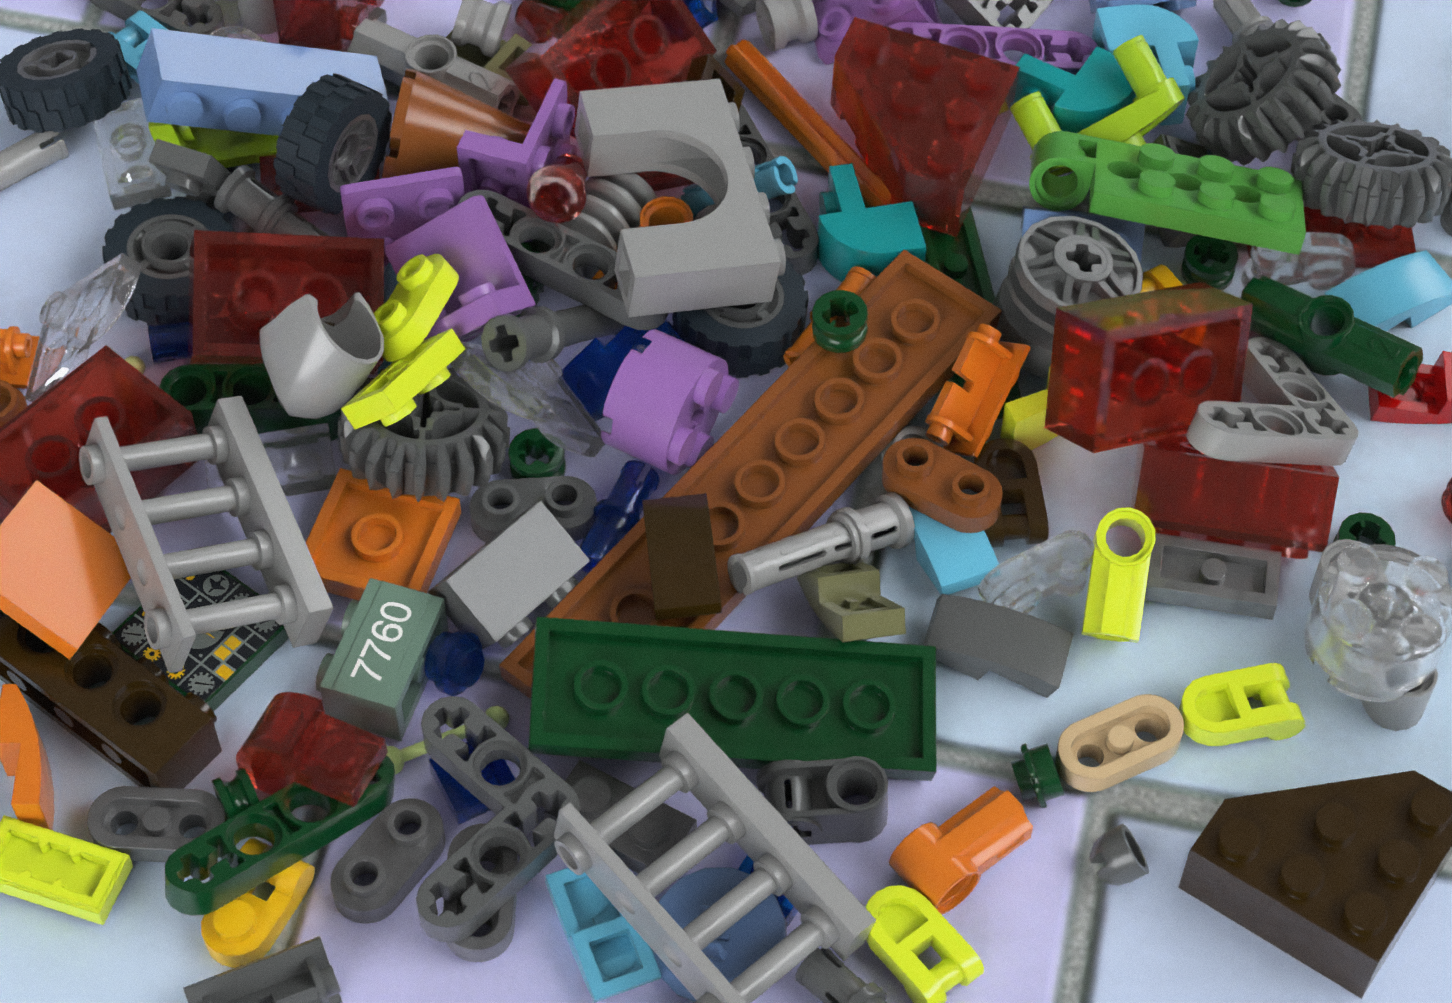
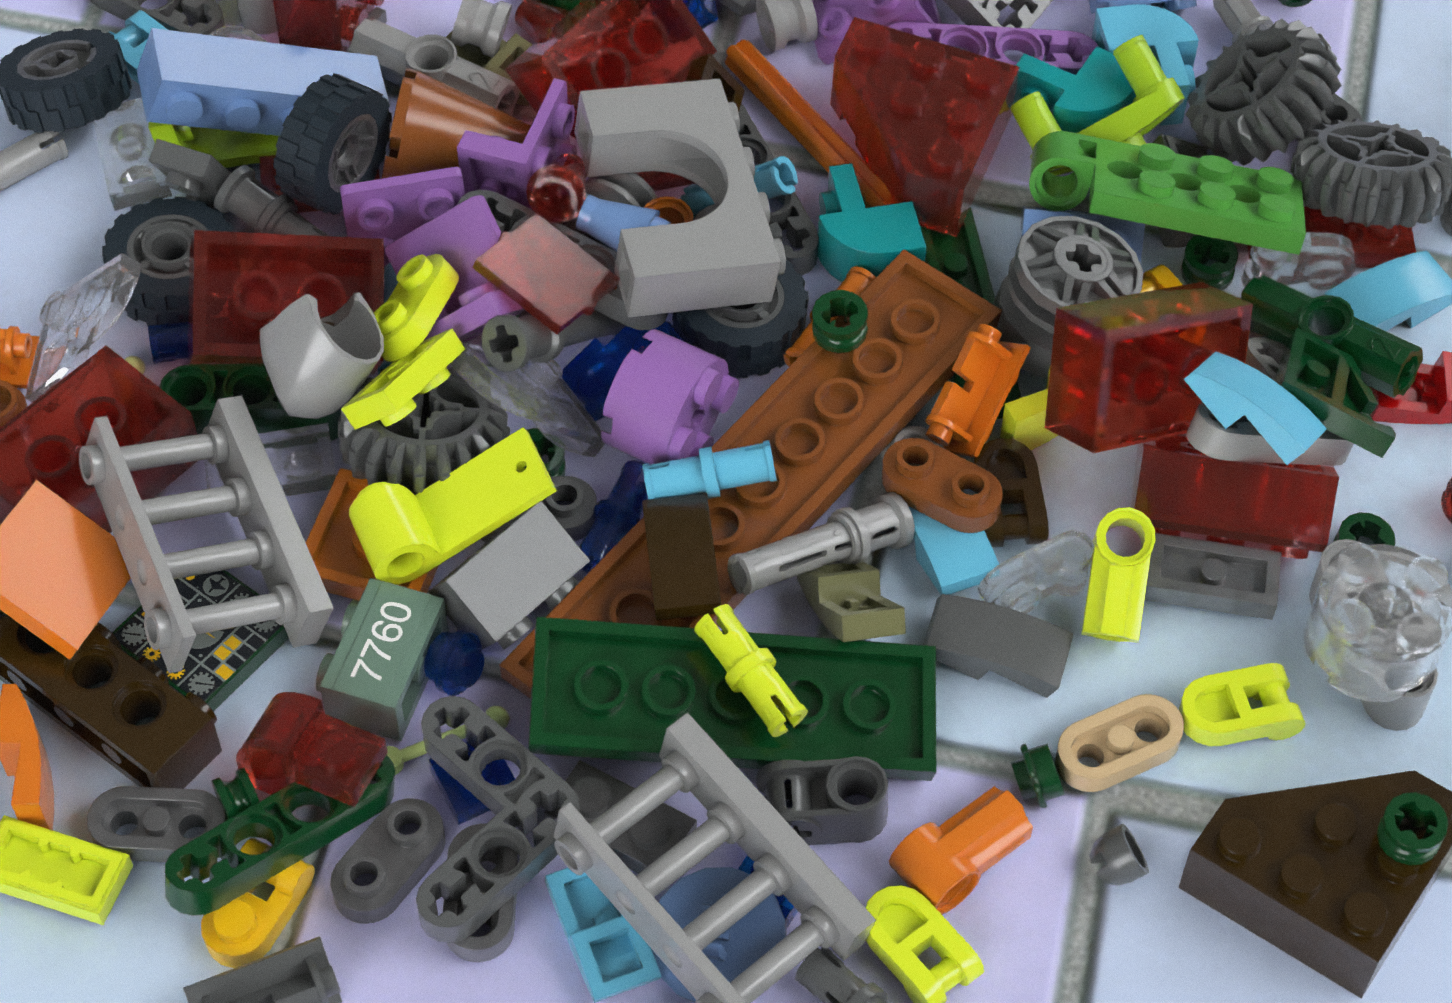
none -> neon yellow door [349,427,557,585]
none -> clear red piece [472,213,620,335]
none -> medium blue cone [576,195,671,252]
none -> medium azure pin [642,440,777,500]
none -> neon yellow pin [694,604,808,737]
none -> medium azure slope [1184,352,1327,465]
none -> dark green wing [1276,327,1396,458]
none -> dark green bush [1377,792,1448,865]

